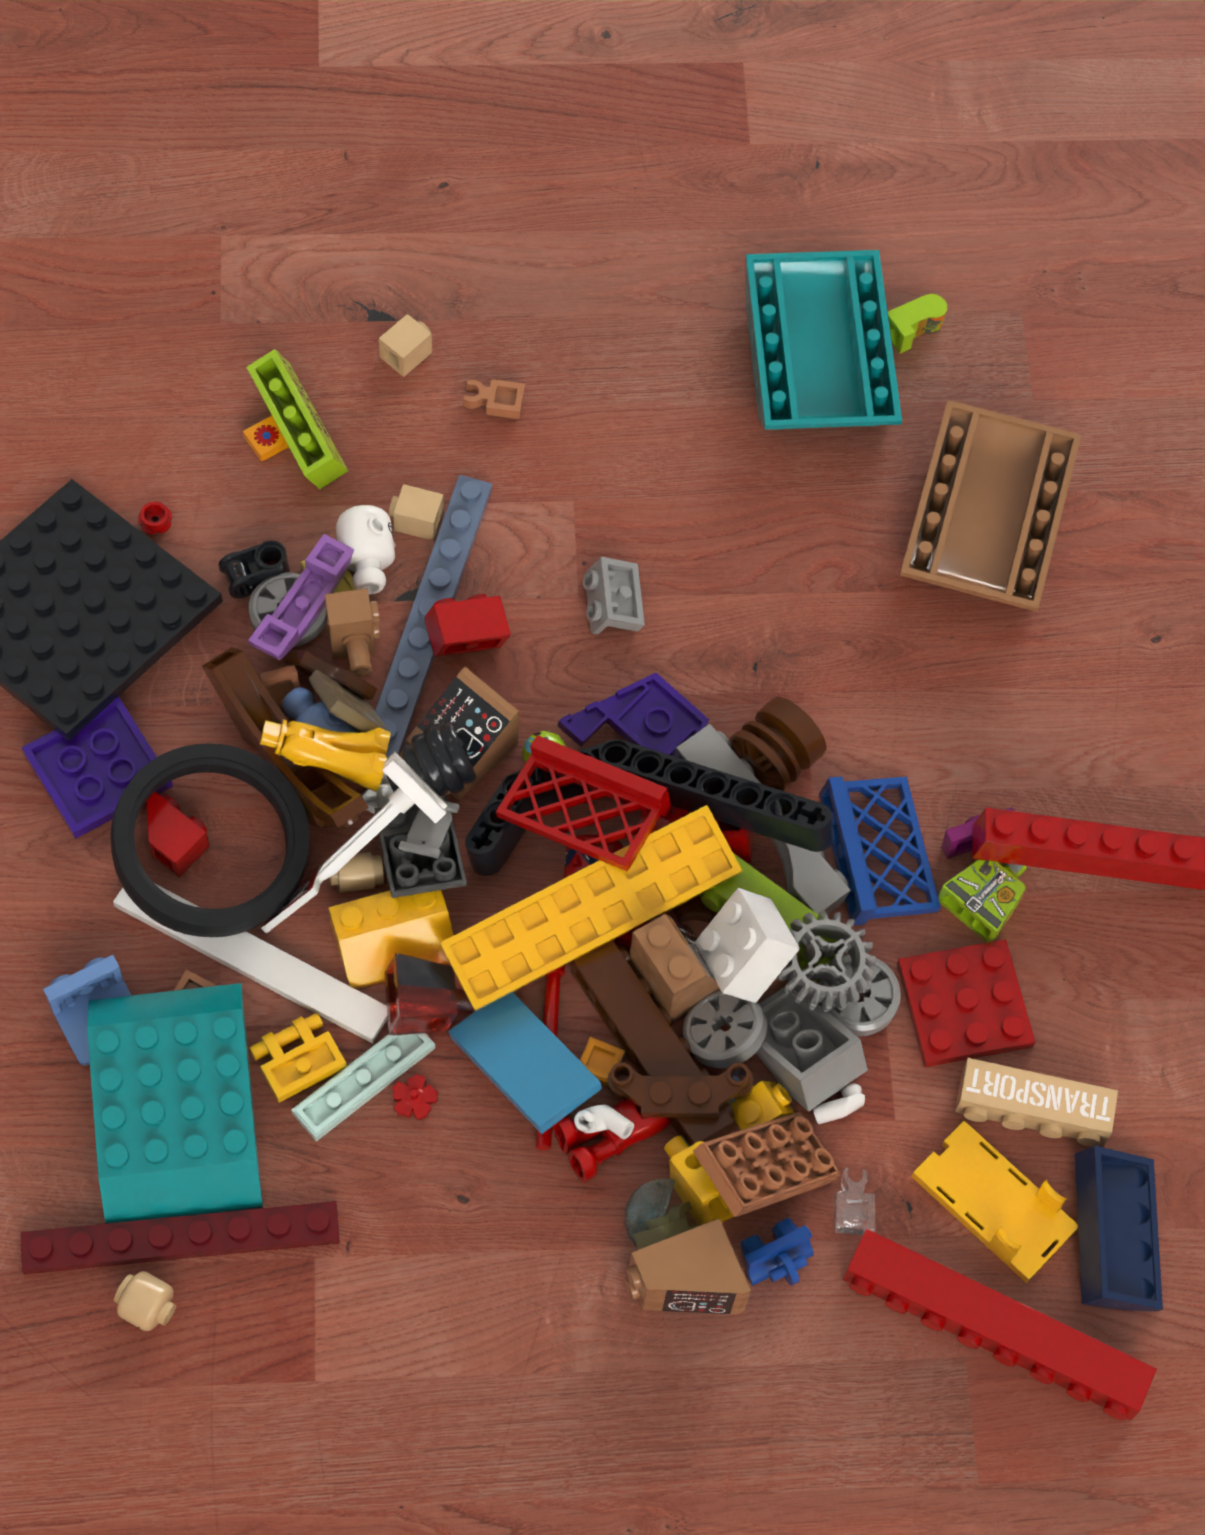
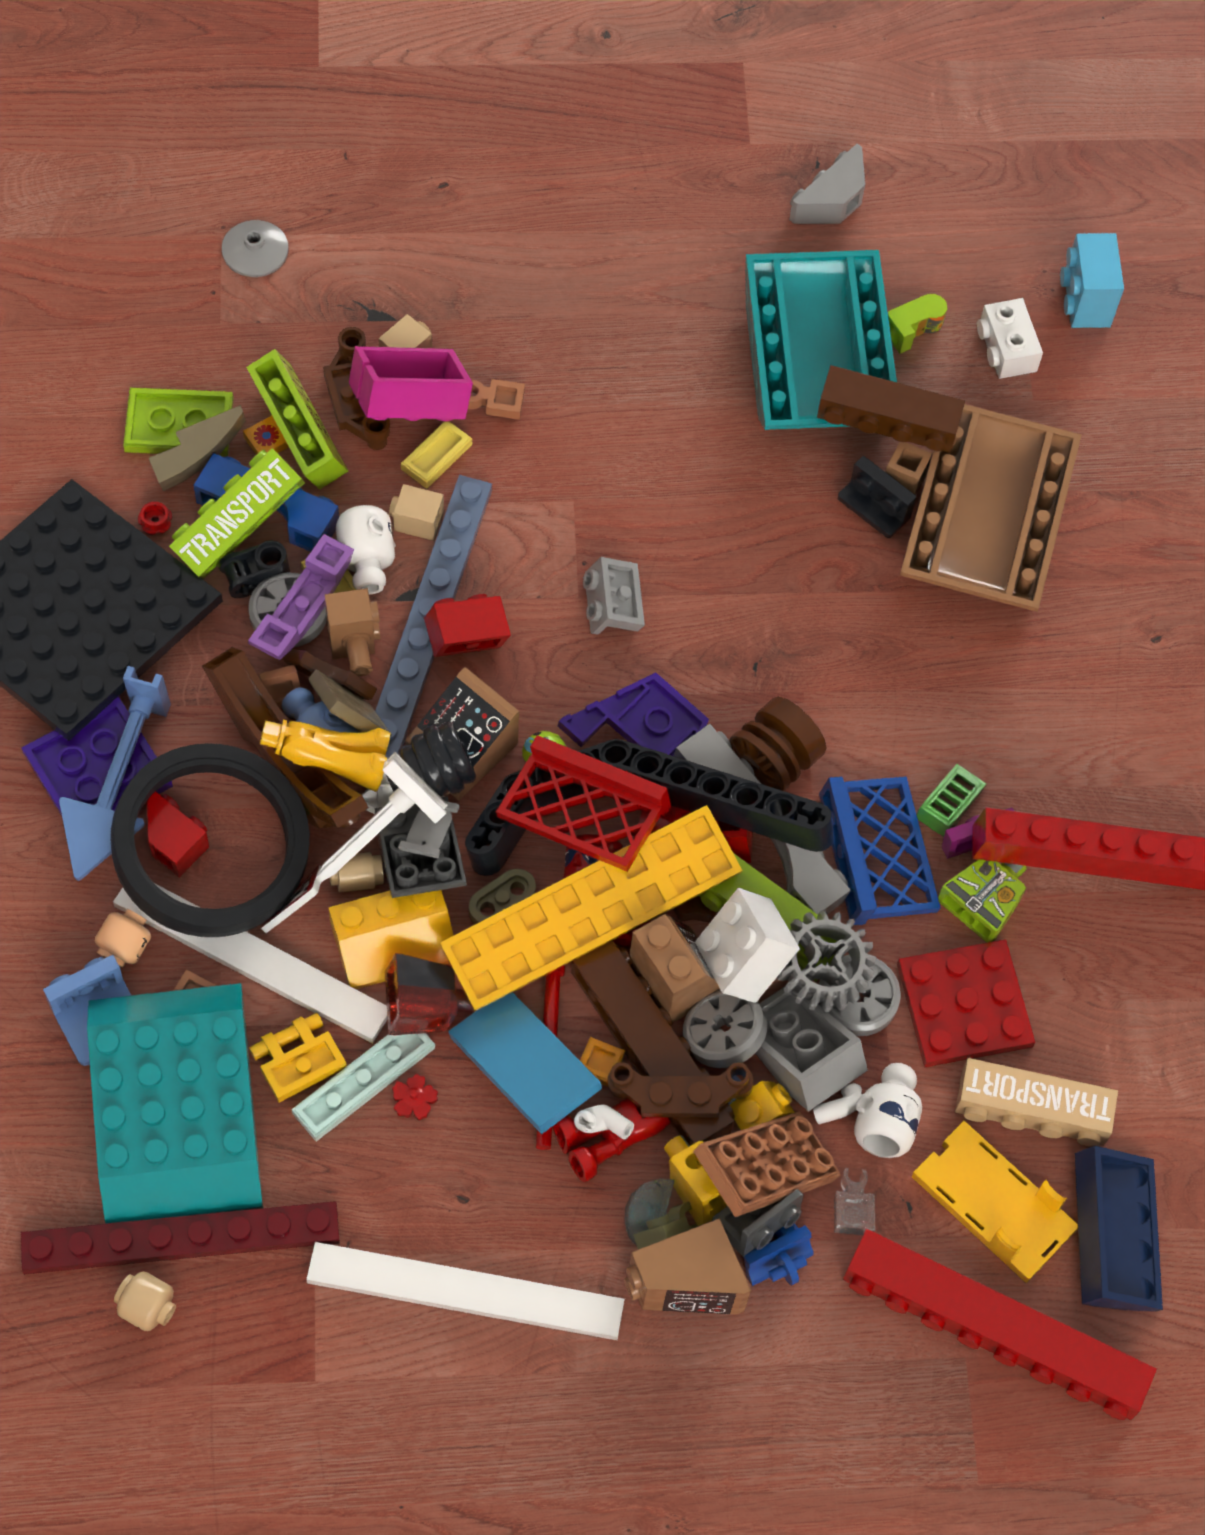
none -> medium blue piece [59,666,171,881]
none -> light nougat head [95,909,151,968]
none -> lime tile [123,387,234,457]
none -> dark tan slope [149,405,246,491]
none -> lime brick [169,448,305,579]
none -> blue arch [193,453,339,552]
none -> light grey dish [222,220,289,277]
none -> white tile [307,1242,625,1340]
none -> reddish brown plate [323,327,390,450]
none -> dark pink piece [349,346,473,422]
none -> light yellow tile [401,421,472,489]
none -> olive plate [469,869,536,924]
none -> dark grey bracket [712,1189,804,1257]
none -> light grey slope [789,144,865,224]
none -> reddish brown brick [817,365,965,453]
none -> black bracket [838,455,917,538]
none -> white piece [854,1063,922,1158]
none -> medium nougat brick [886,442,932,495]
none -> bright green slope [917,764,987,837]
none -> white brick [977,298,1043,379]
none -> medium azure brick [1060,233,1124,328]

